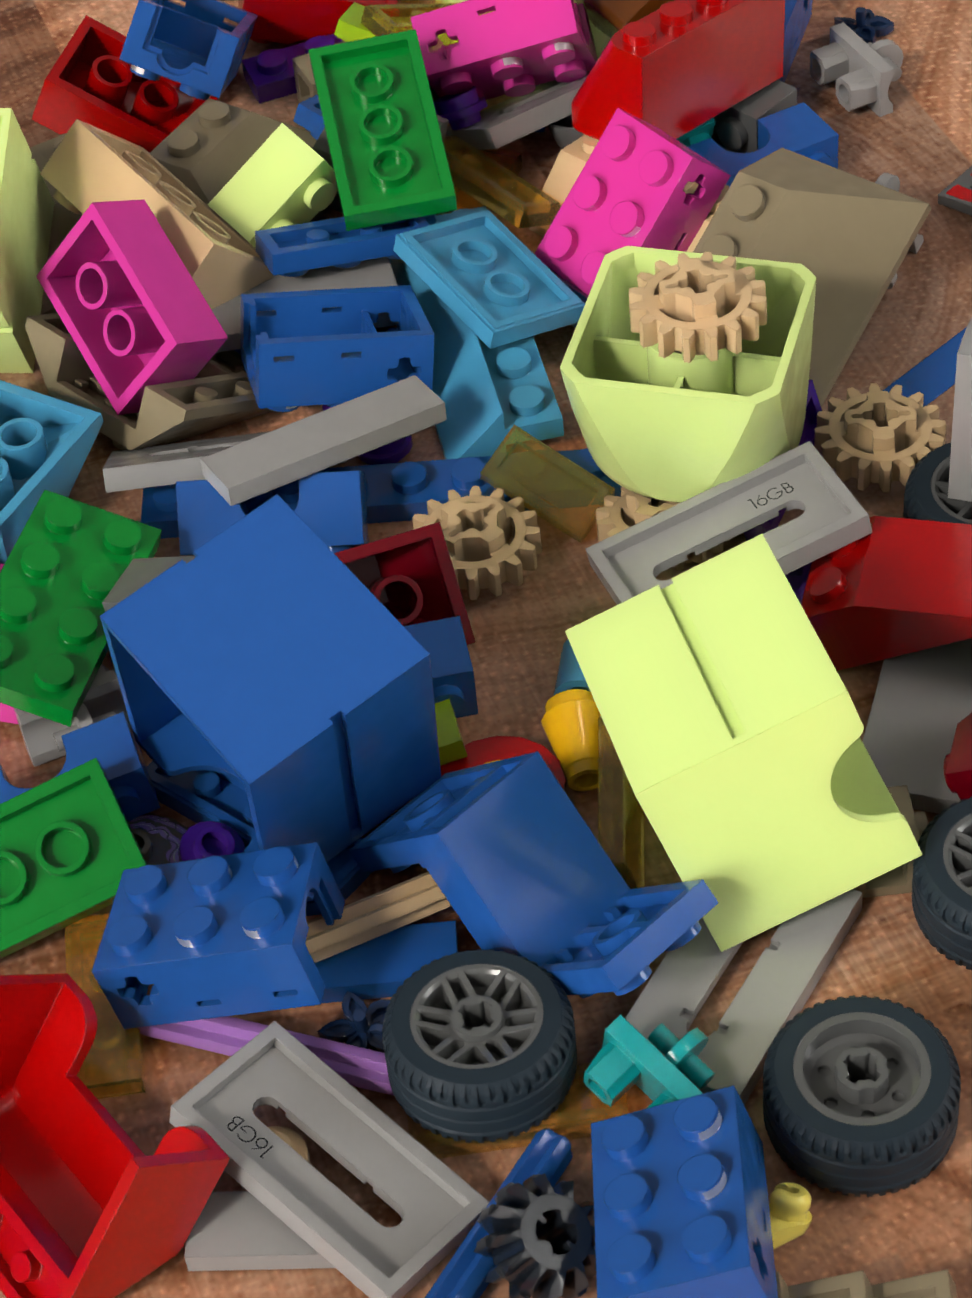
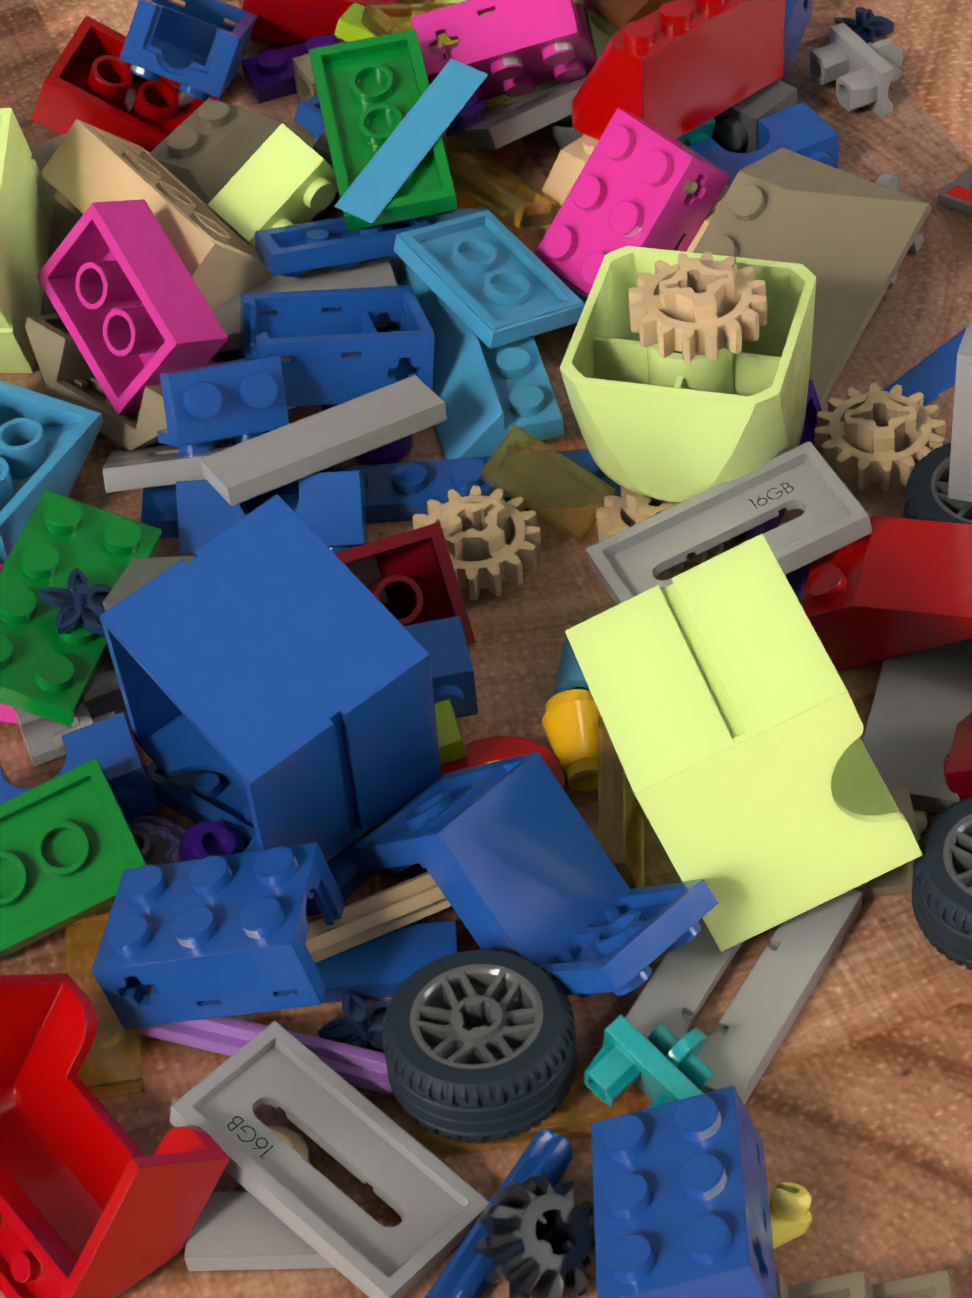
black wheel [763,995,961,1197] -> none
none -> dark blue plant [38,567,112,635]
none -> blue bracket [157,354,289,455]
none -> dark azure sticker [335,59,488,224]

